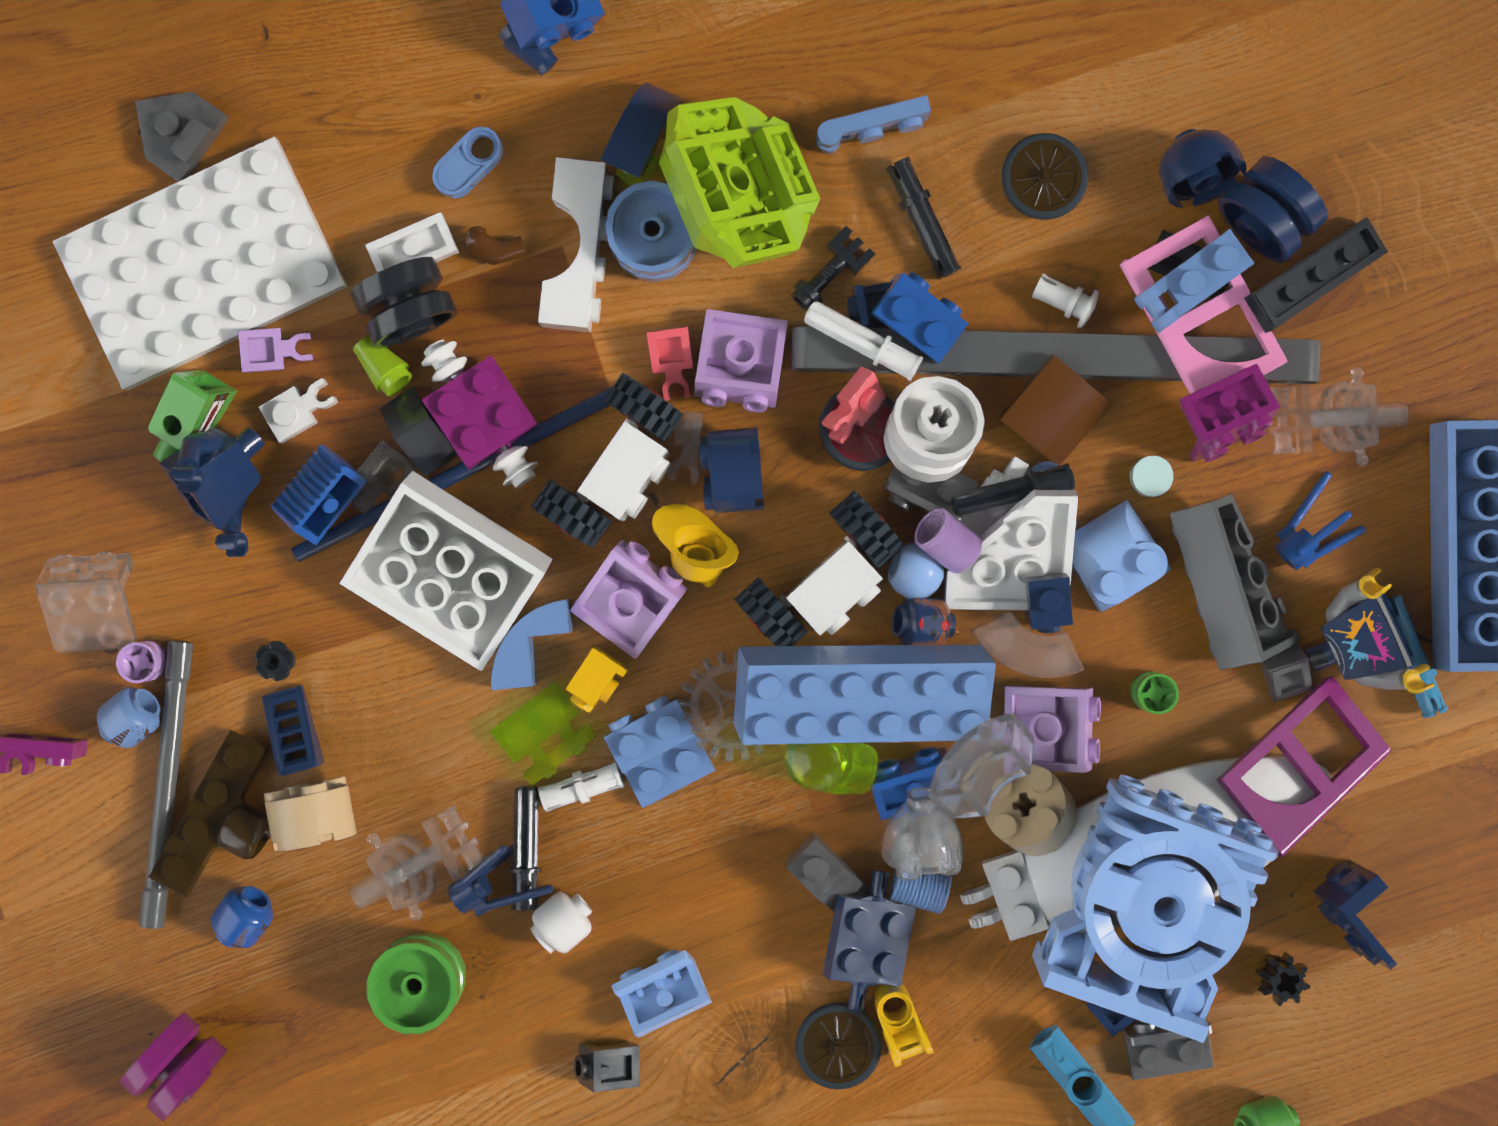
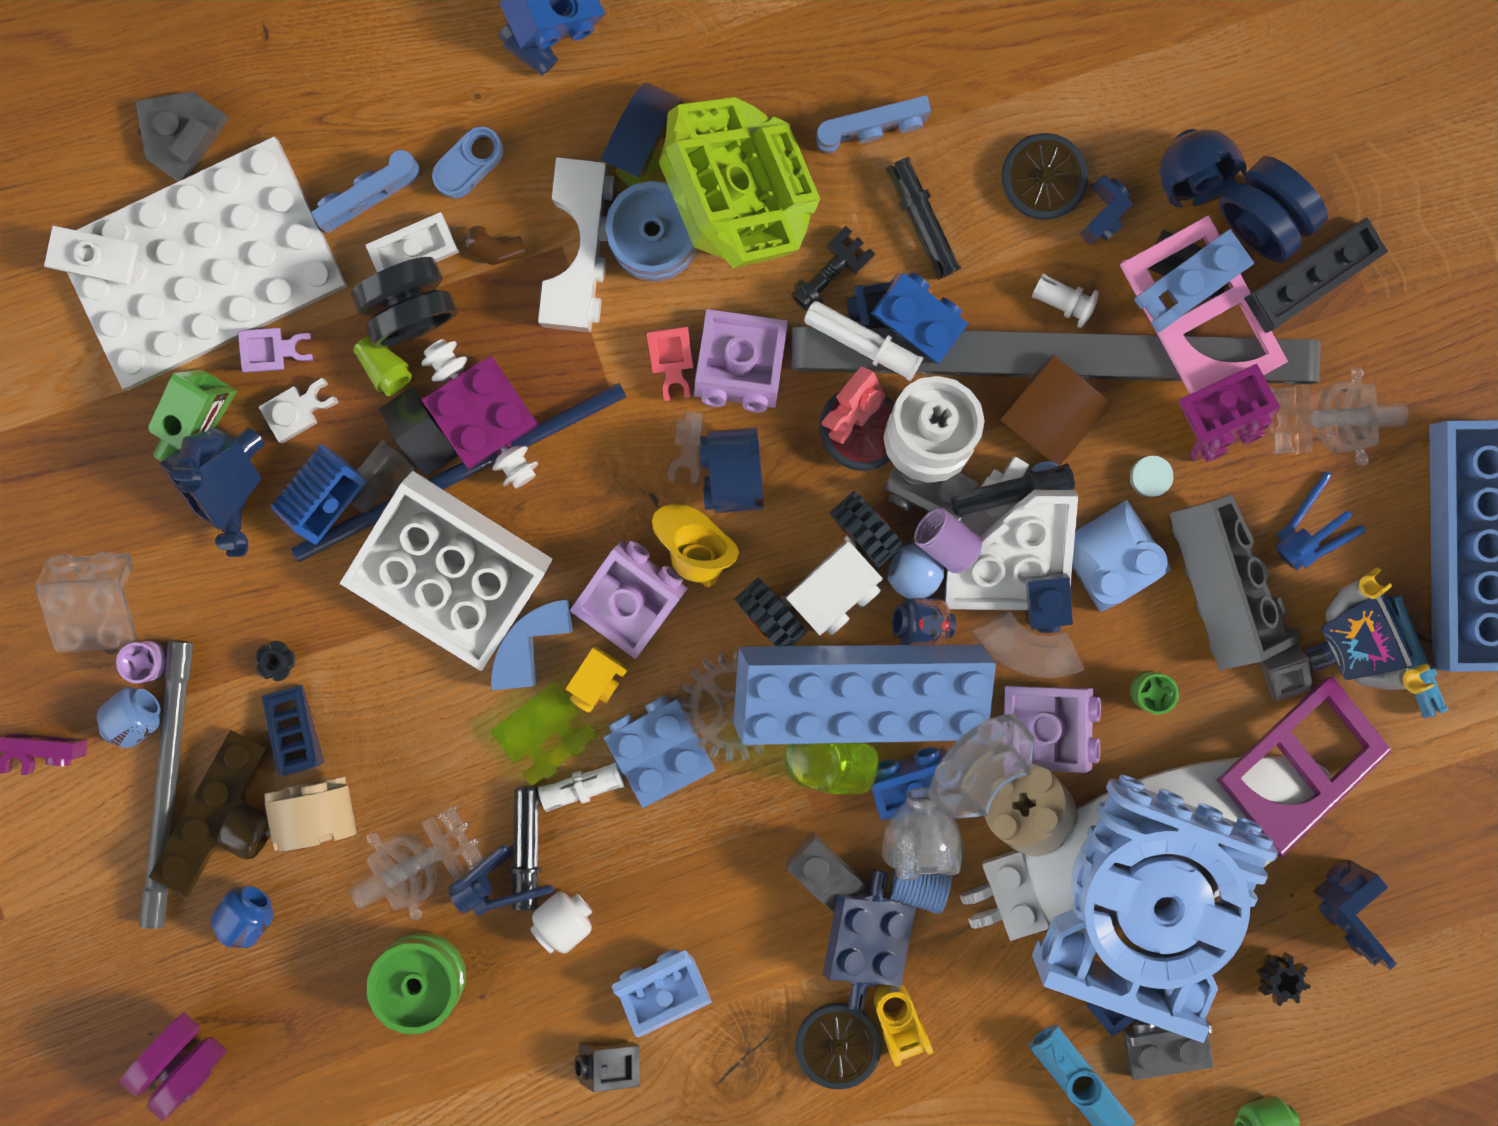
brick [531,372,684,548] -> none
none -> white plate [44,226,139,286]
none -> medium blue plate [310,150,420,233]
none -> dark blue bracket [1079,175,1133,245]

